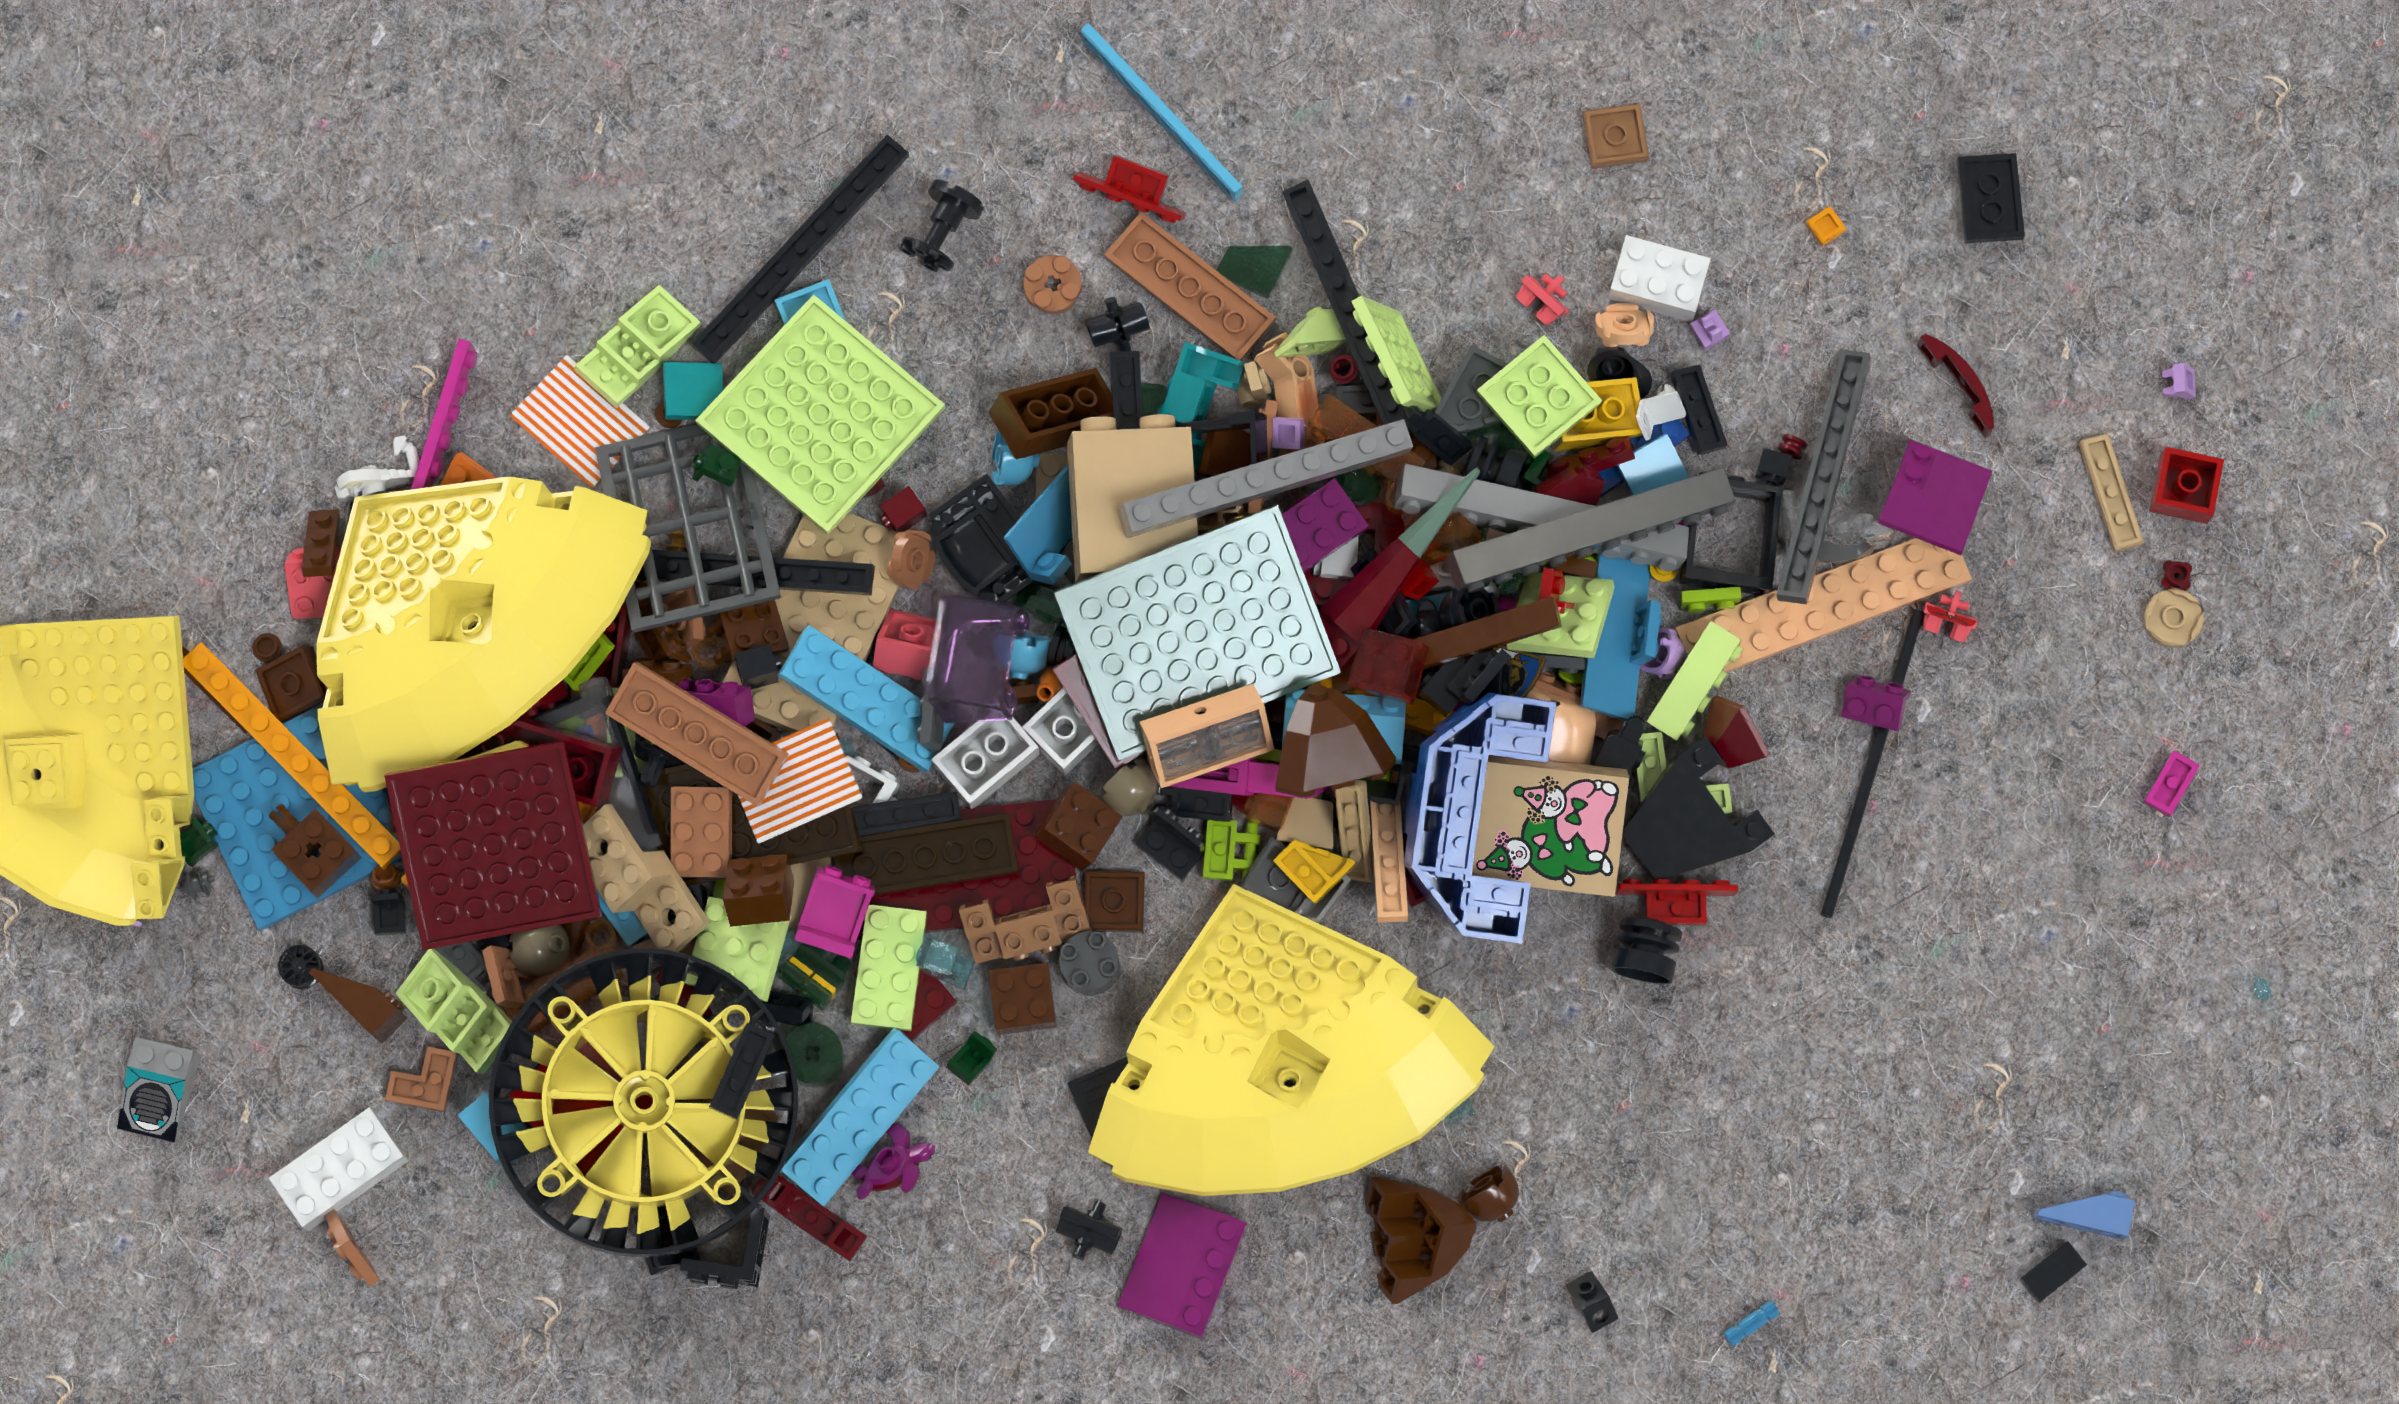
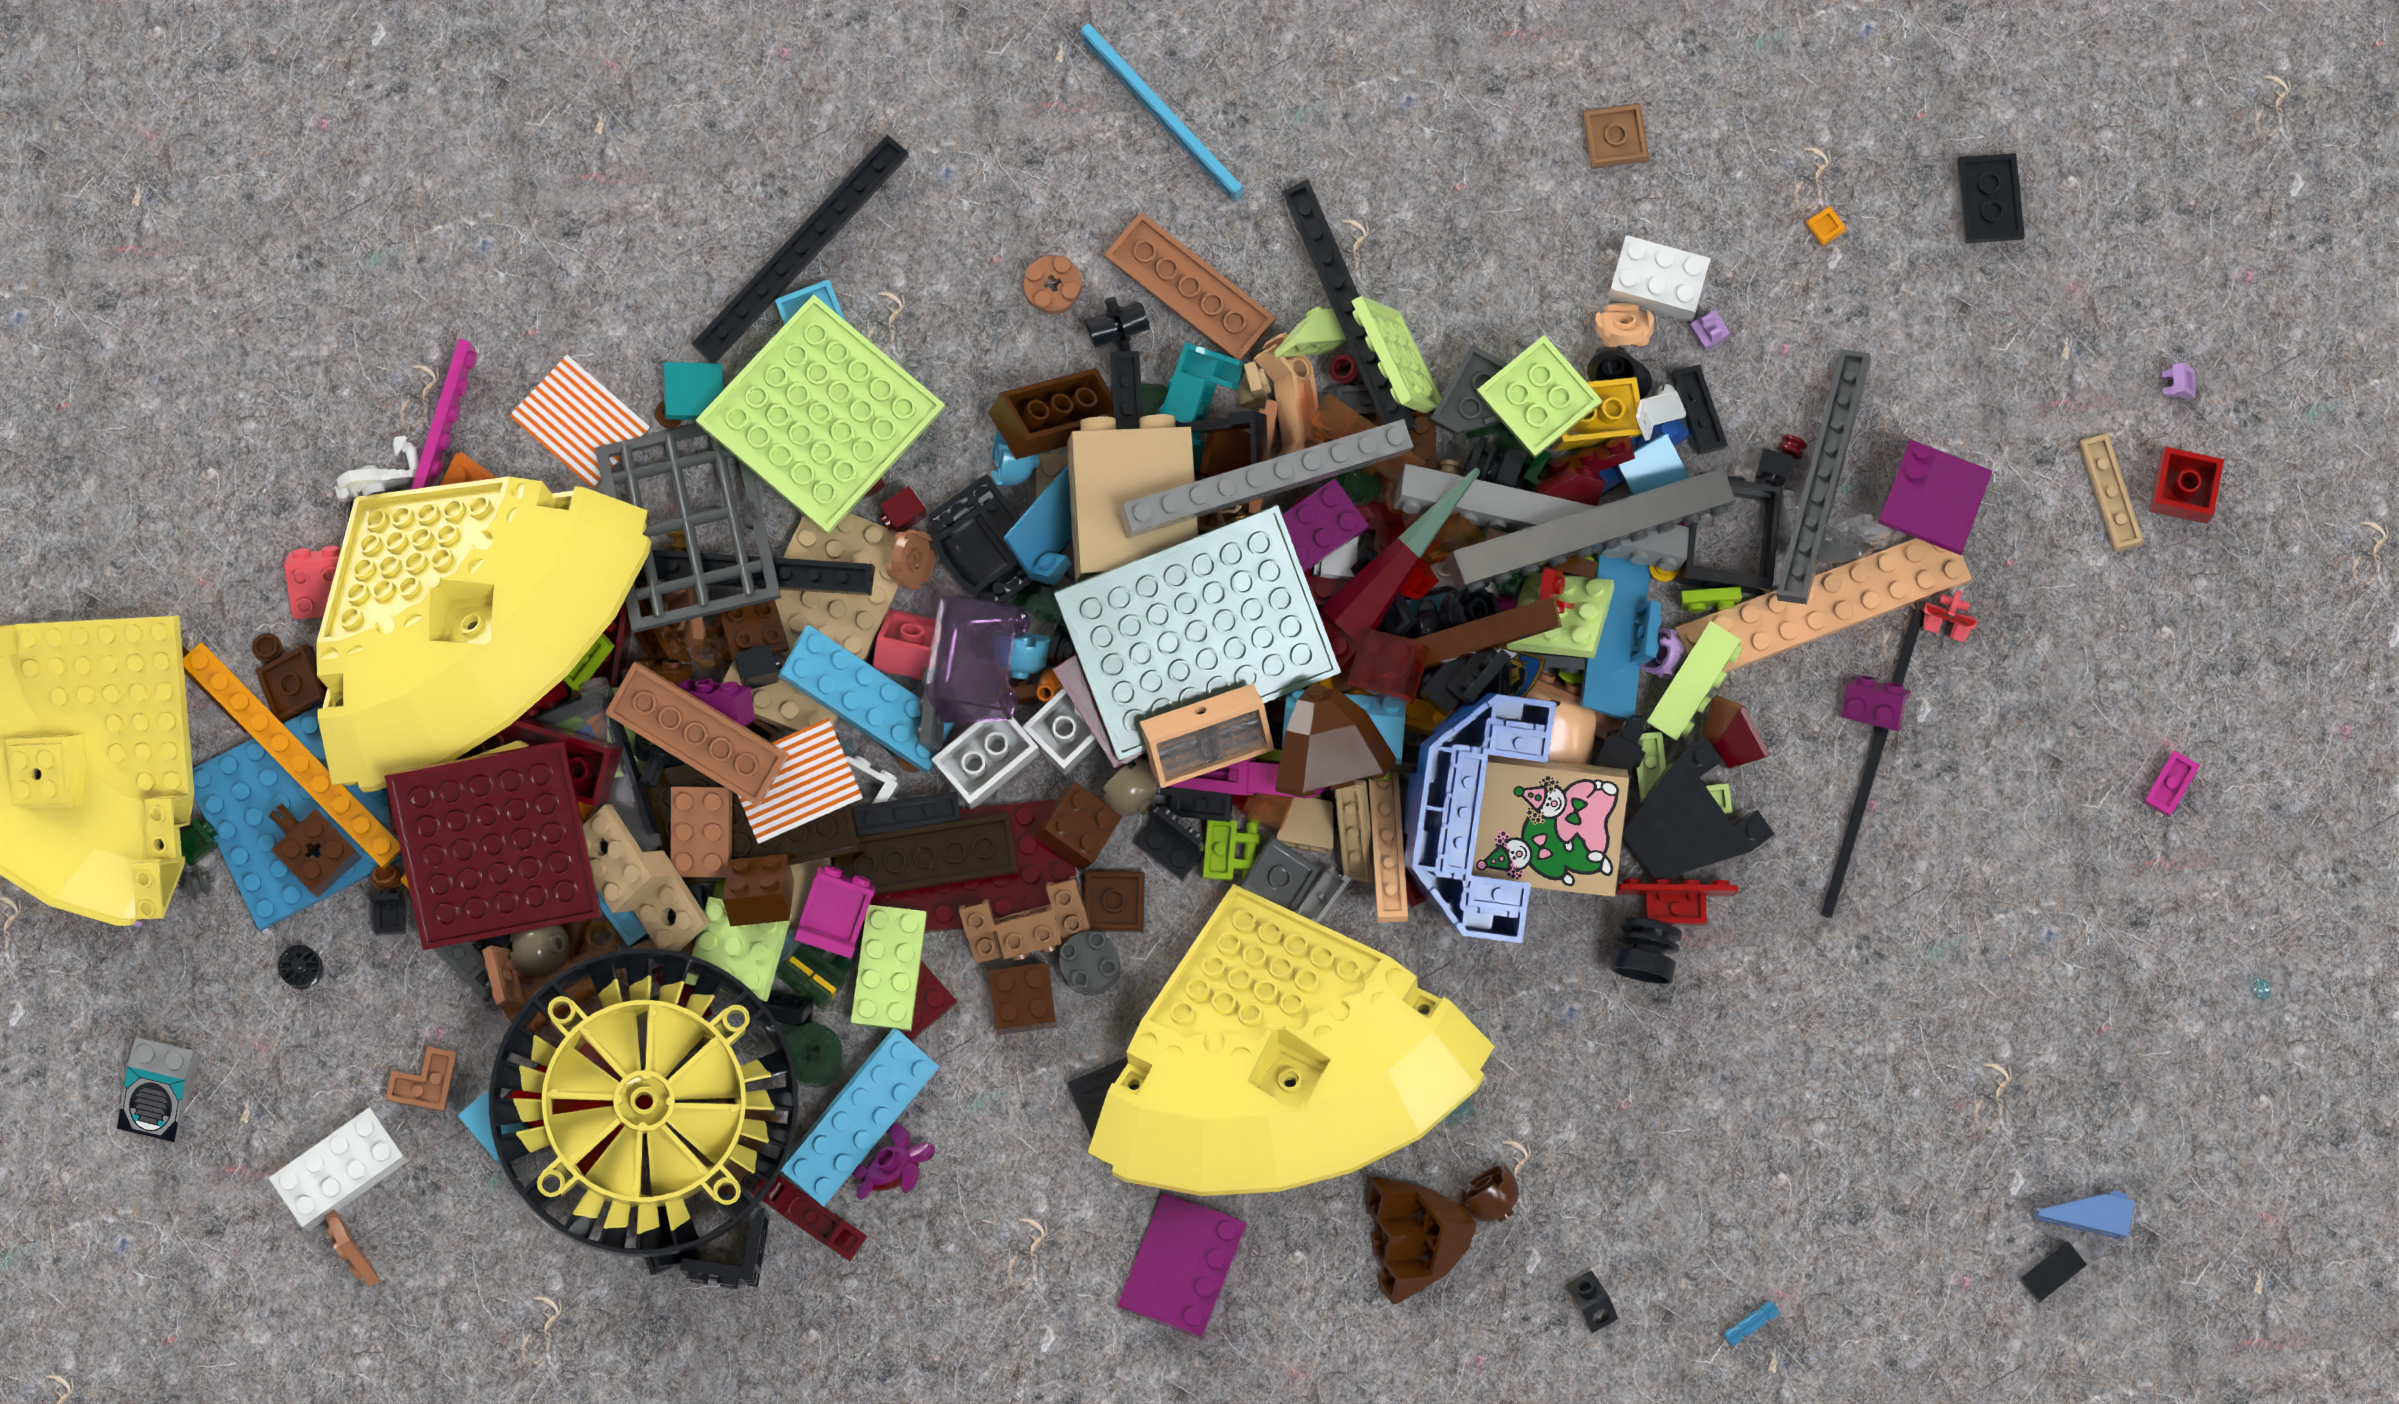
reddish brown plate [302,509,340,577] -> none
reddish brown slope [309,968,408,1044] -> none
yellowish green slope [395,948,512,1074] -> none
yellowish green slope [574,285,701,408] -> none
dark green bracket [691,444,741,487] -> none
black plate [709,1023,775,1120] -> none
black piece [899,179,985,272] -> none
clear light blue slope [916,938,975,990] -> none
dark green bracket [946,1031,997,1086] -> none
black pin [1056,1201,1123,1260] -> none
red bracket [1073,155,1186,223] -> none
clear green wing [1216,246,1293,299] -> none
lavender tile [1272,417,1307,450] -> none
yellow wing [1273,840,1357,904] -> none
black bracket [1360,760,1406,806] -> none
black hinge [1403,405,1473,466] -> none
coral hips [1516,273,1570,326] -> none
dark red slope [1917,334,1994,438] -> none
tan tile [2143,588,2204,648] -> none
dark red plate [2161,560,2192,591] -> none

